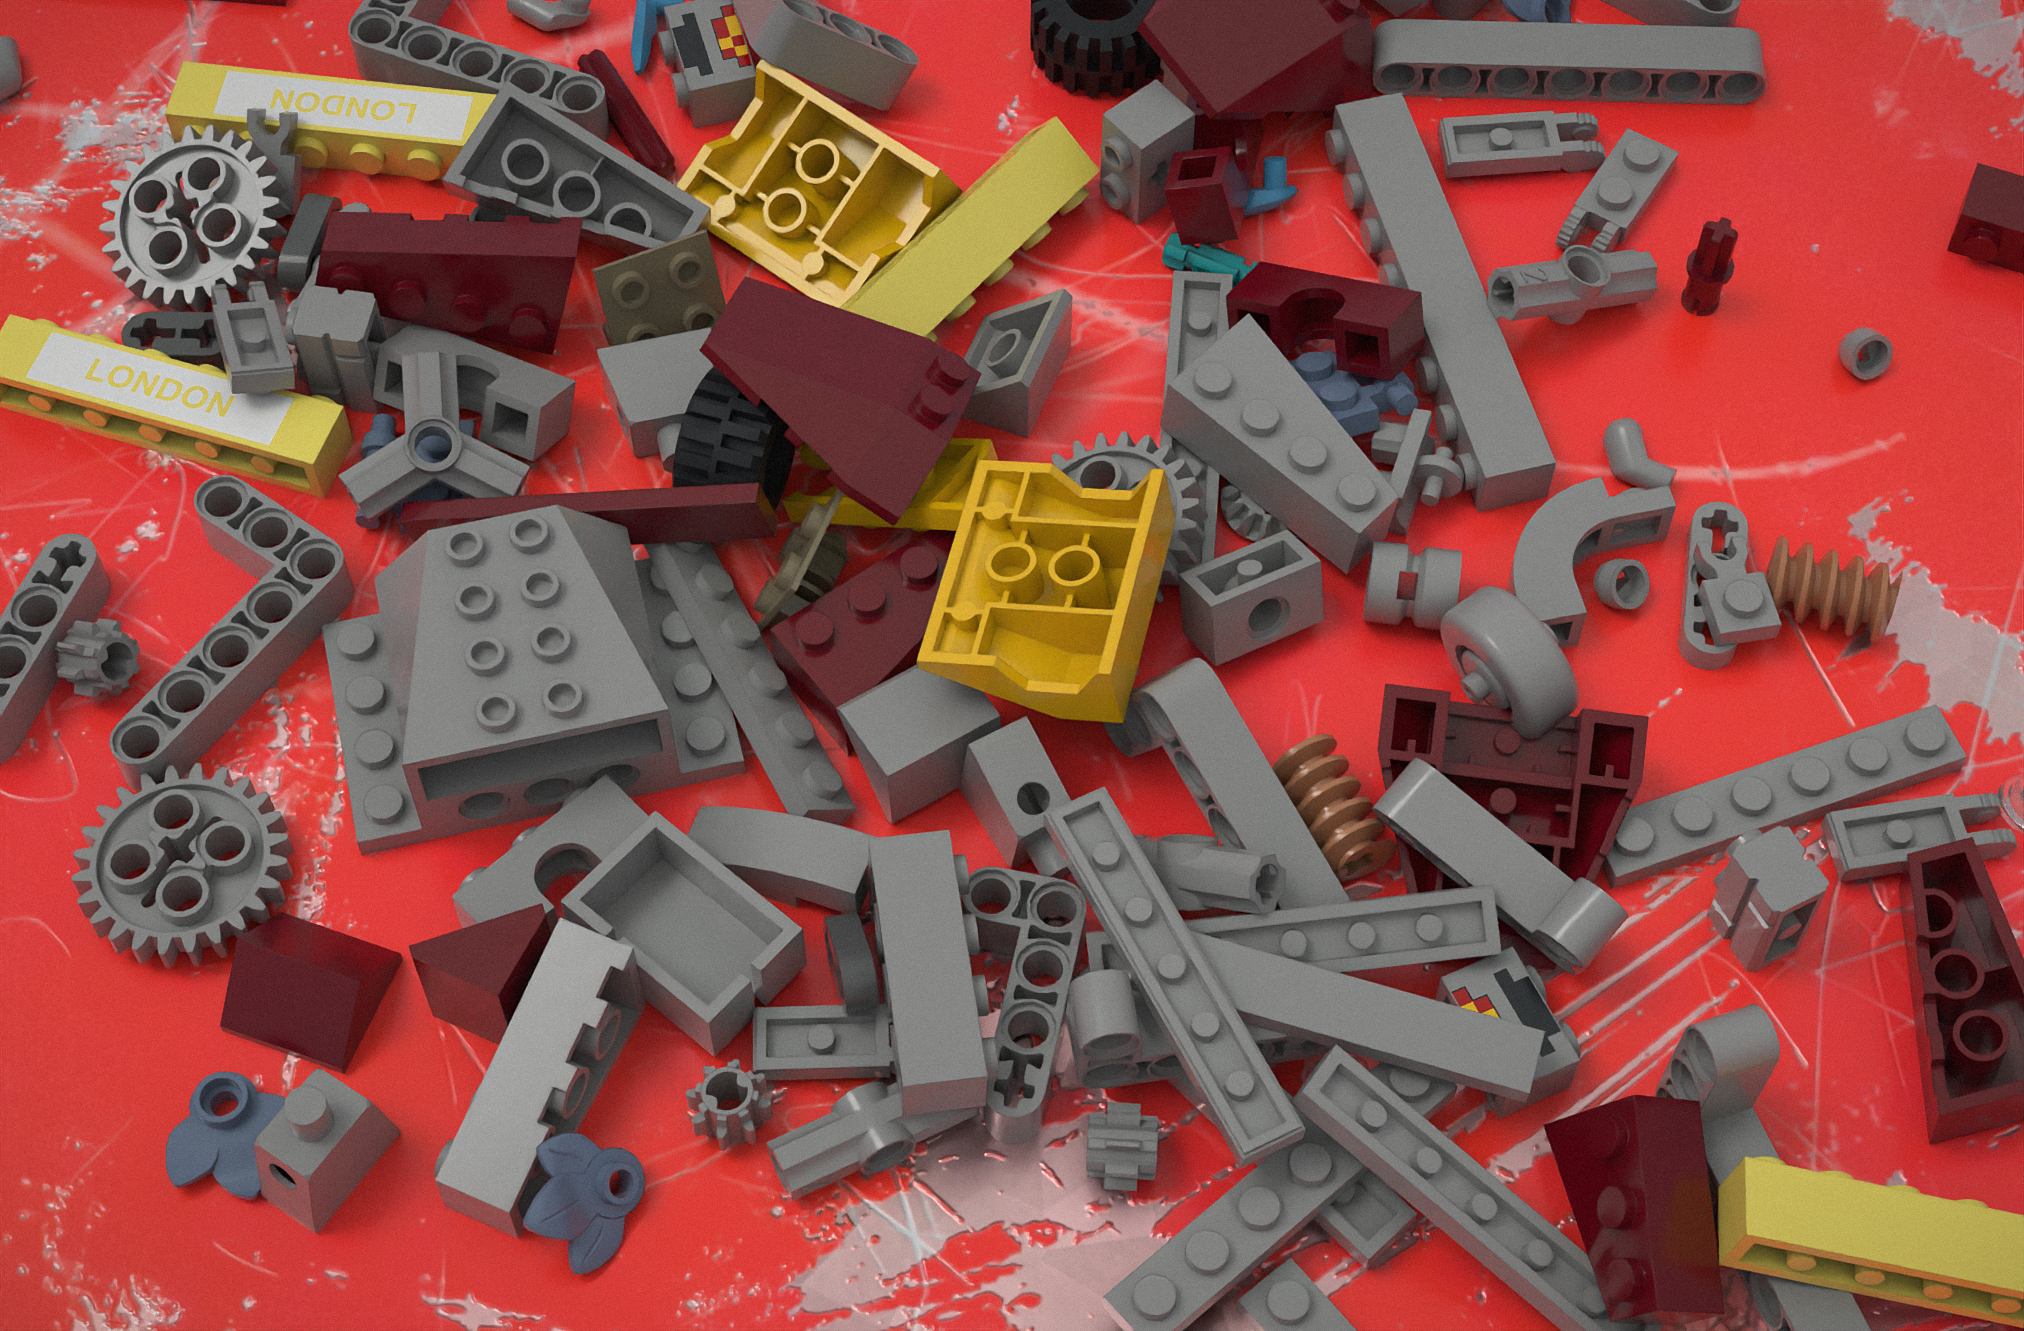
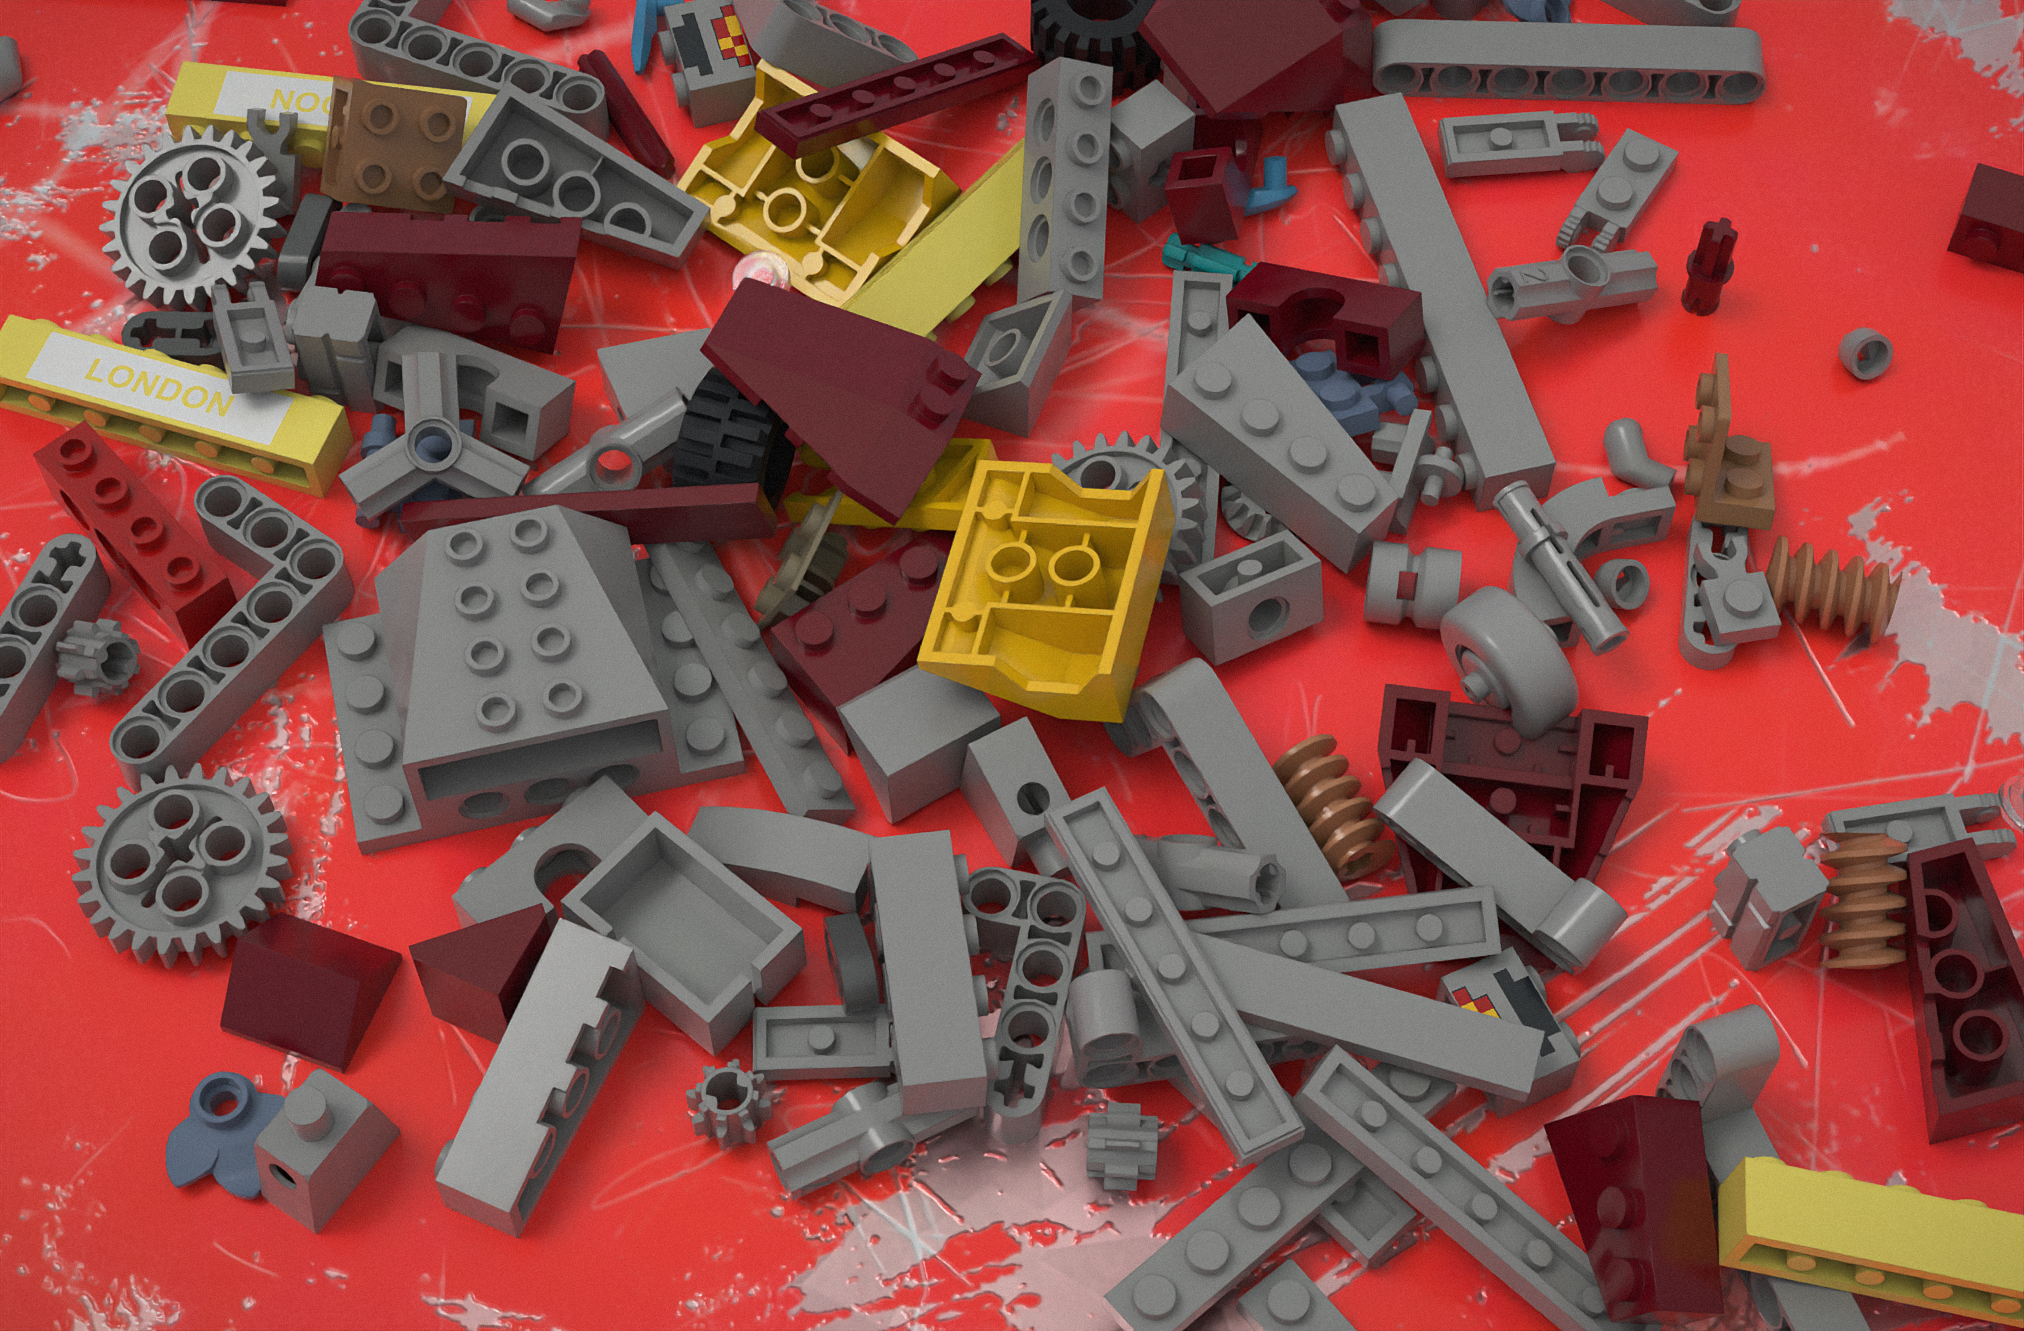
sand blue plate [523,1133,645,1275] -> none
dark tan hinge [592,229,726,346] -> none
light grey plate [1601,704,1967,889] -> none
none -> red brick [33,420,238,651]
none -> medium nougat bracket [320,75,467,214]
none -> light grey piece [522,386,690,496]
none -> clear plate [732,250,791,292]
none -> dark red tile [754,32,1042,160]
none -> light grey brick [1017,57,1113,313]
none -> light grey pin [1492,480,1630,656]
none -> medium nougat bracket [1683,352,1775,531]
none -> nougat piece [1819,832,1908,969]

